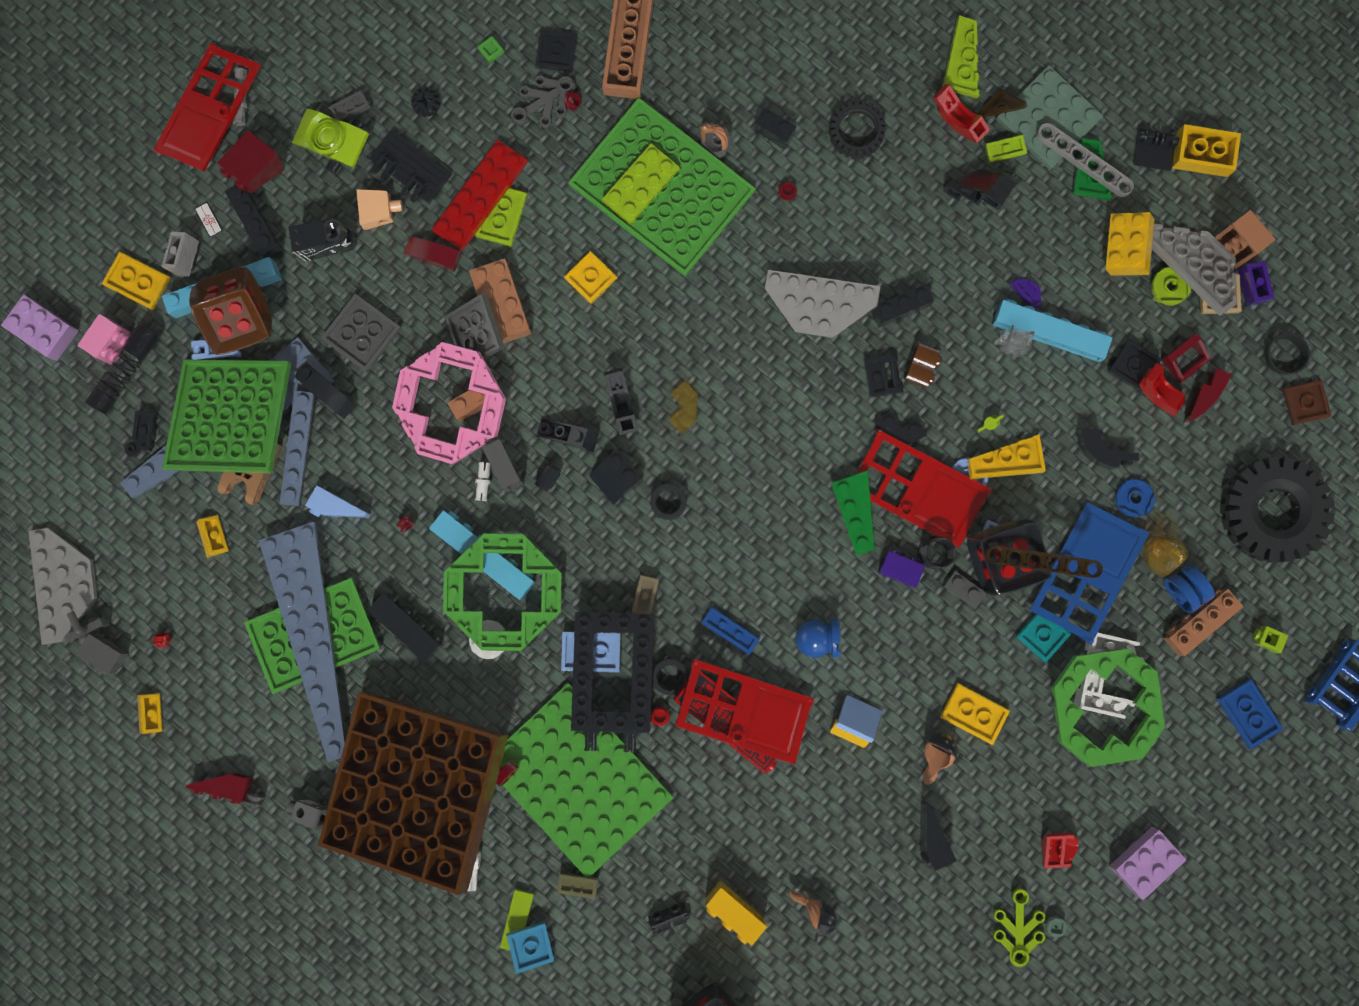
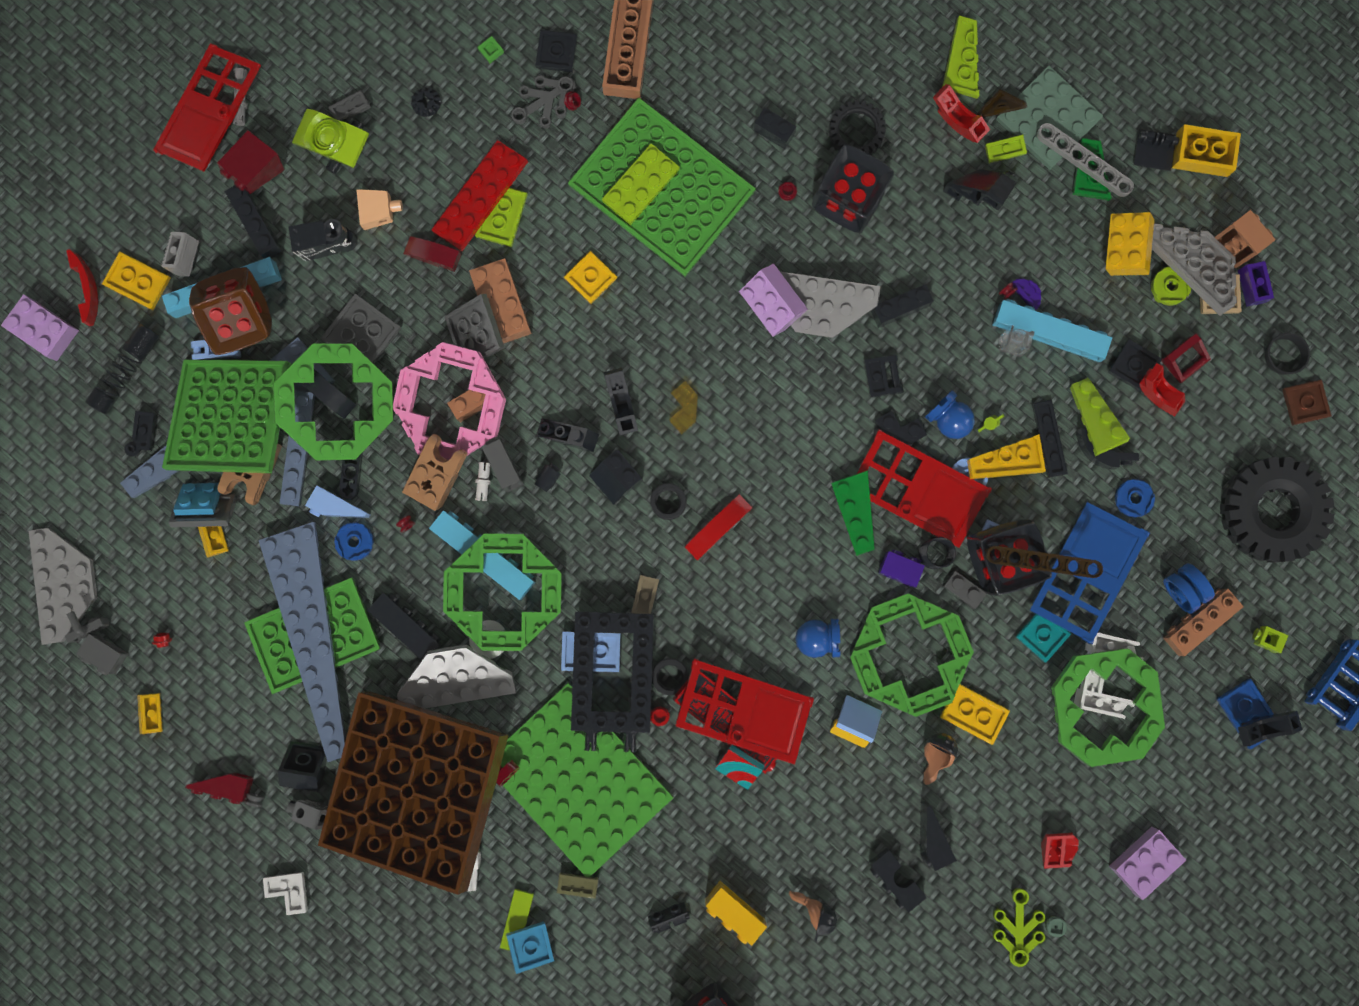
bright pink piece [77,314,132,365] -> none
white sticker [194,202,223,238] -> none
black hinge [369,130,452,204] -> none
piece [700,122,731,159] -> none
blue tile [701,607,760,655] -> none
reddish brown brick [904,343,942,388] -> none
clear yellow wheel [1144,535,1188,577] -> none
dark red slope [1184,368,1232,423] -> none
none -> red slope [66,249,98,326]
none -> dark grey plate [169,494,237,527]
none -> dark azure plate [173,483,221,515]
none -> white plate [263,872,308,915]
none -> bright green plate [273,343,393,460]
none -> black slope [278,741,327,792]
none -> blue tile [334,523,374,561]
none -> black beam [339,452,363,500]
none -> light grey plate [397,645,516,709]
none -> medium nougat brick [402,434,467,511]
none -> red slope [685,494,752,561]
none -> teal tile [715,745,765,790]
none -> lavender brick [739,264,808,337]
none -> black piece [812,144,894,233]
none -> bright green plate [850,594,974,717]
none -> black arch [869,847,927,913]
none -> blue tile [925,390,975,439]
none -> dark red bush [999,282,1018,300]
none -> black tile [1032,400,1068,478]
none -> lime wing [1070,378,1130,456]
none -> black arch [1238,711,1303,747]

